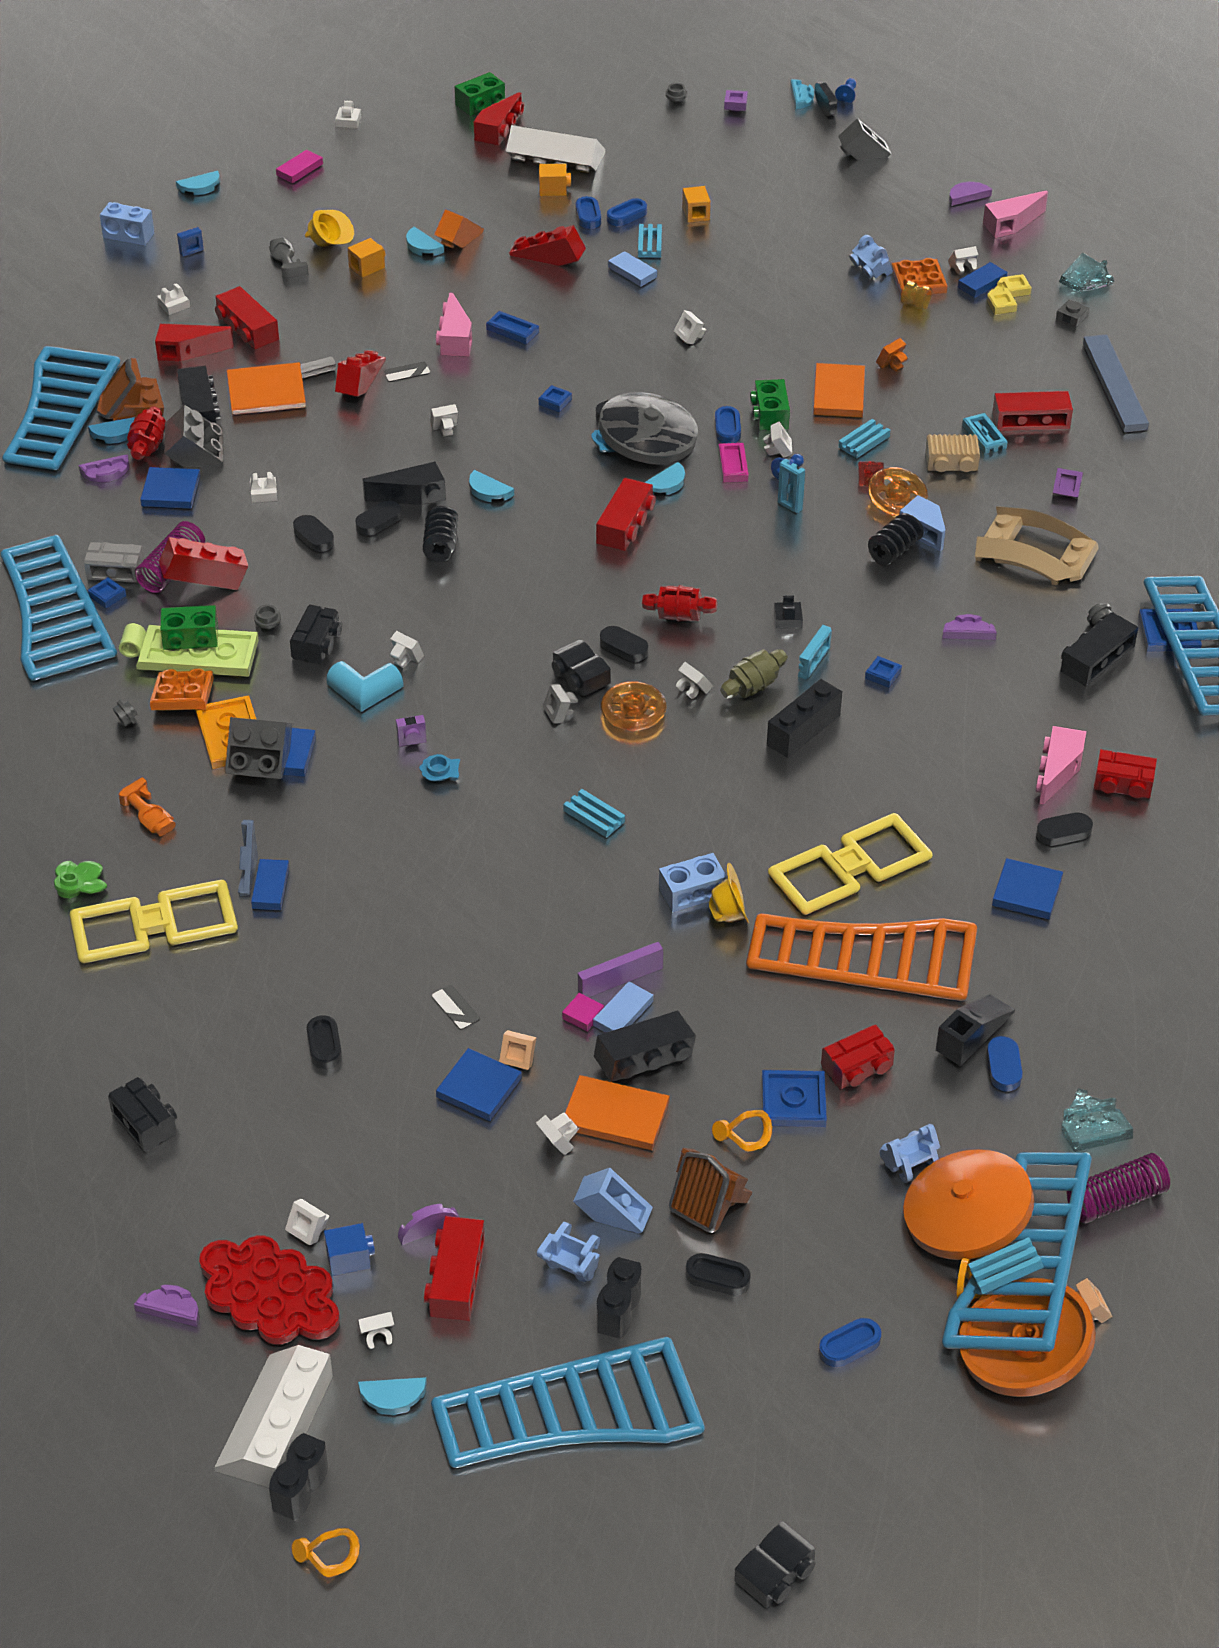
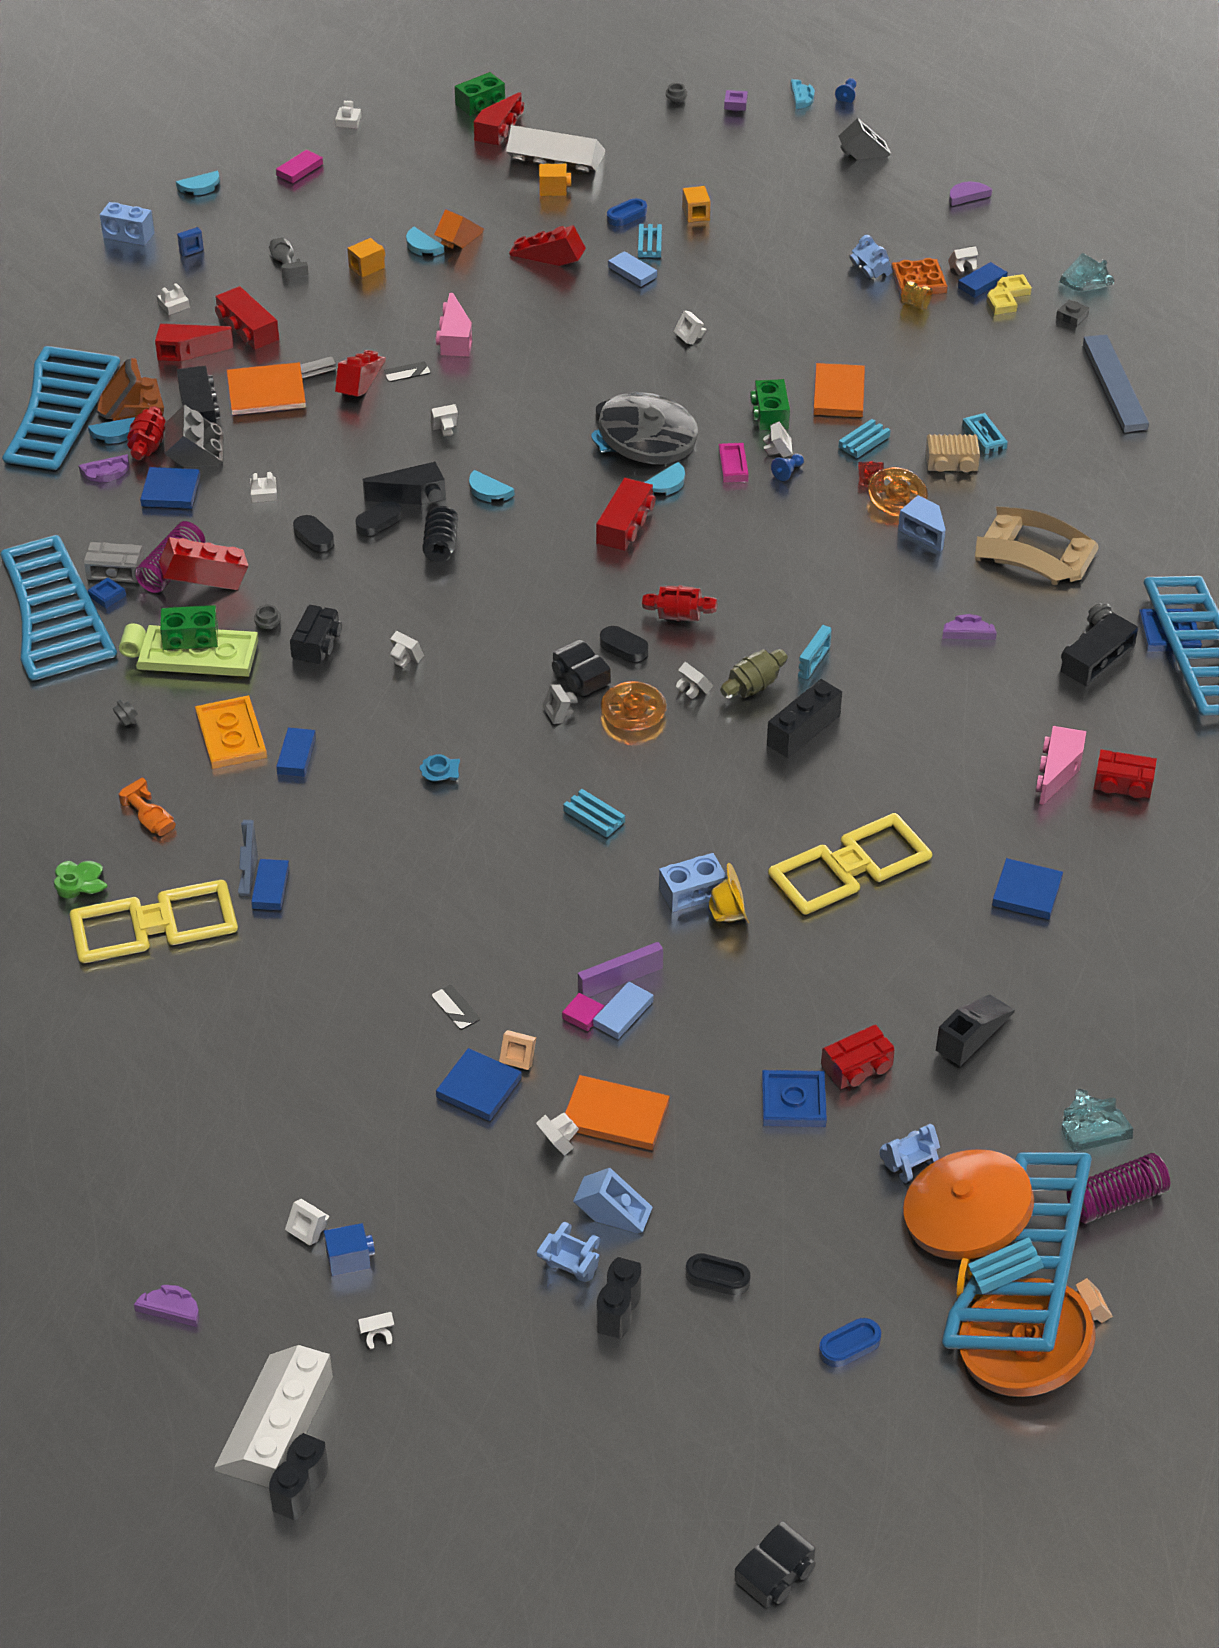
black brick [108,1077,177,1152] -> none
orange tile [150,669,214,710] -> none
red plate [199,1235,340,1344] -> none
dark grey slope [225,717,293,779] -> none
light orange piece [292,1528,360,1577] -> none
yellow piece [305,210,354,247] -> none
black tile [306,1015,342,1069] -> none
medium azure brick [326,661,404,712] -> none
medium azure tile [358,1377,427,1416] -> none
medium lavender plate [396,715,426,747] -> none
medium lavender tile [398,1204,460,1245] -> none
red brick [424,1216,485,1321] -> none
dark azure bar [431,1337,705,1468] -> none
blue tile [486,311,539,345] -> none
blue tile [538,385,572,413] -> none
blue tile [576,196,601,229] -> none
black brick [594,1010,696,1082] -> none
dark orange piece [669,1148,753,1233] -> none
light orange piece [712,1110,772,1152] -> none
blue tile [715,406,741,444] -> none
orange bar [746,913,977,1001] -> none
black tile [774,595,803,628] -> none
medium azure tile [777,459,805,513] -> none
black tile [814,82,838,116] -> none
blue tile [865,656,902,688] -> none
black piece [868,513,924,566] -> none
orange tile [876,338,908,372] -> none
bright pink slope [983,191,1048,238] -> none
blue tile [987,1036,1023,1091] -> none
red brick [992,391,1073,431] -> none
black tile [1036,812,1093,846] -> none
medium lavender plate [1053,468,1083,498] -> none

